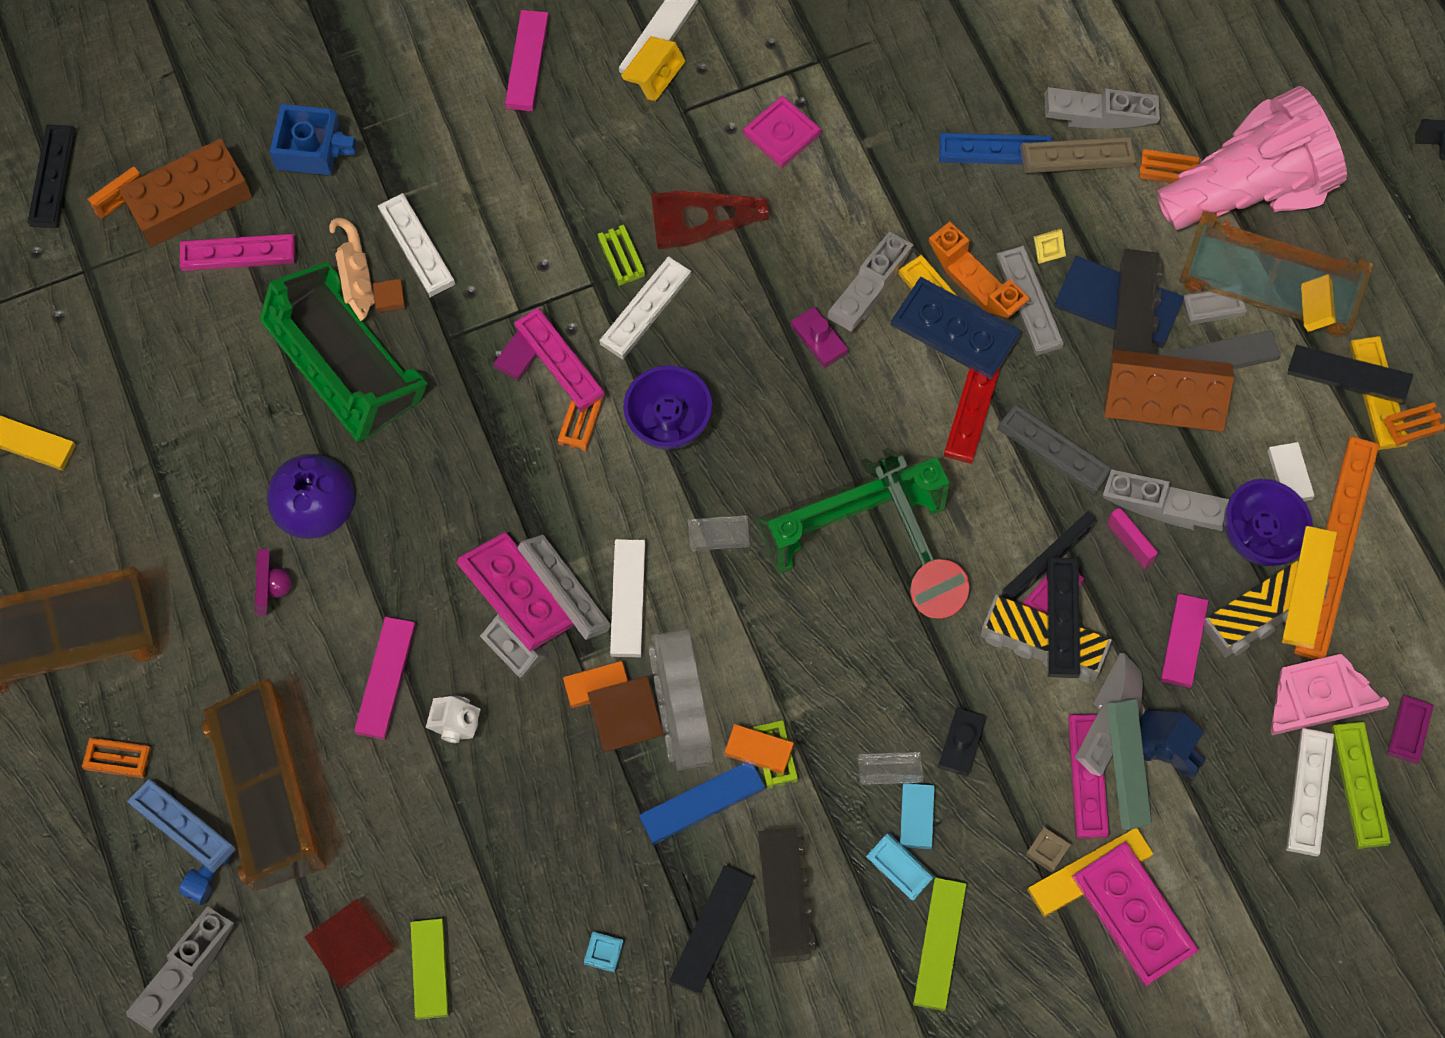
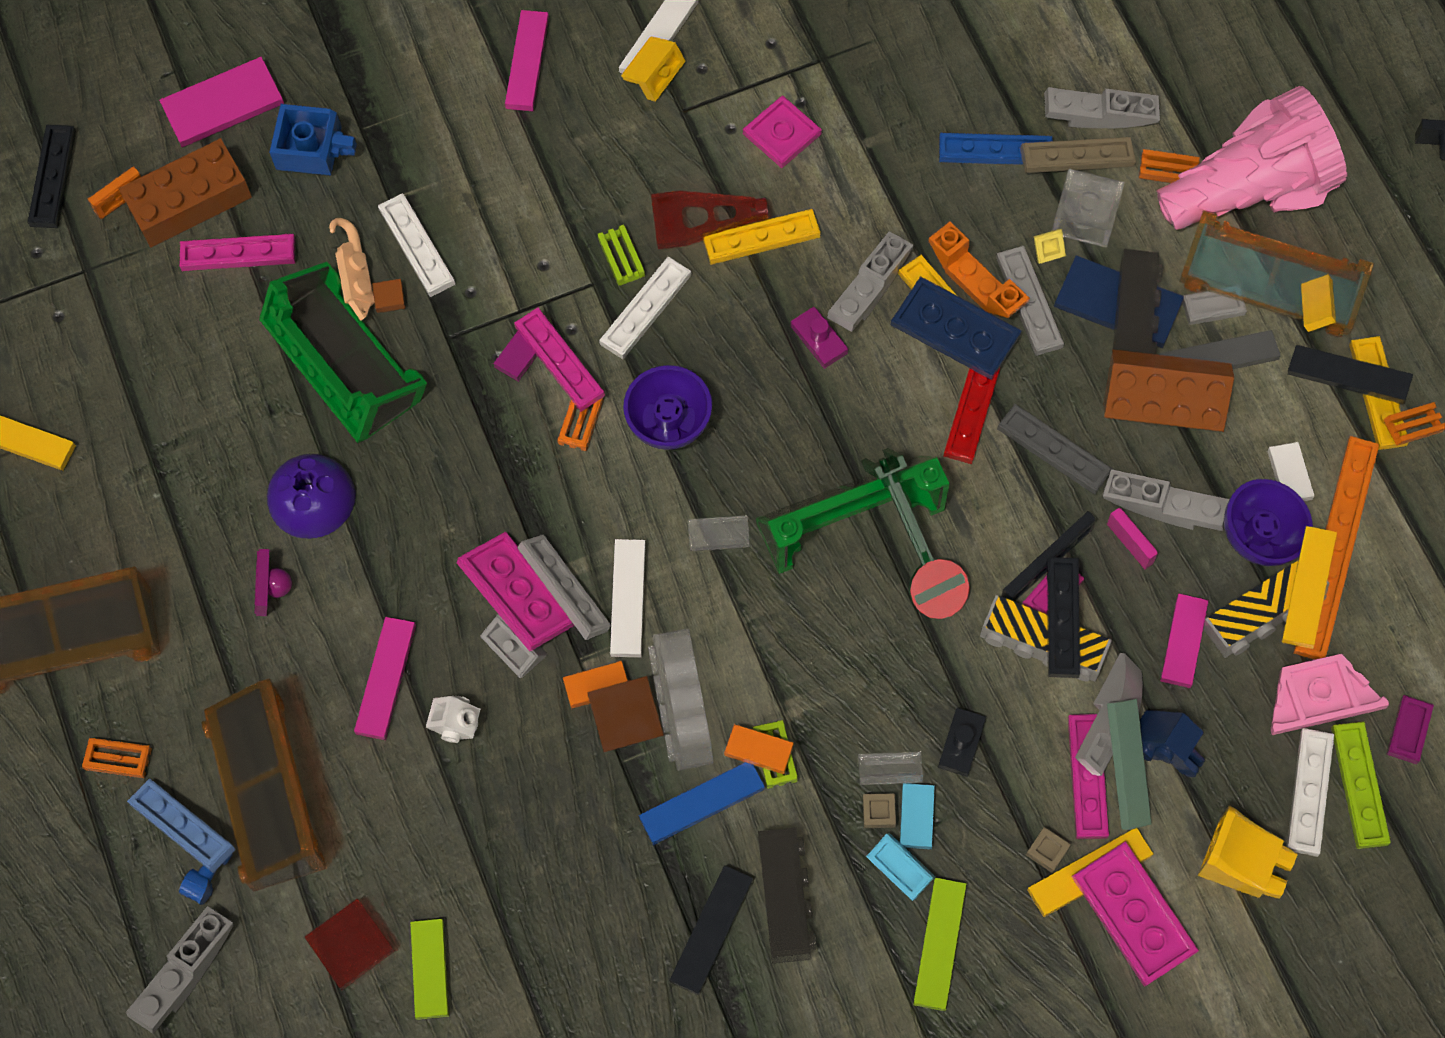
medium azure tile [584,932,624,973] -> none
none -> dark pink tile [159,57,284,147]
none -> yellow tile [703,209,820,265]
none -> dark tan plate [863,794,896,828]
none -> clear brick [1052,169,1125,247]
none -> yellow hips [1198,806,1298,899]

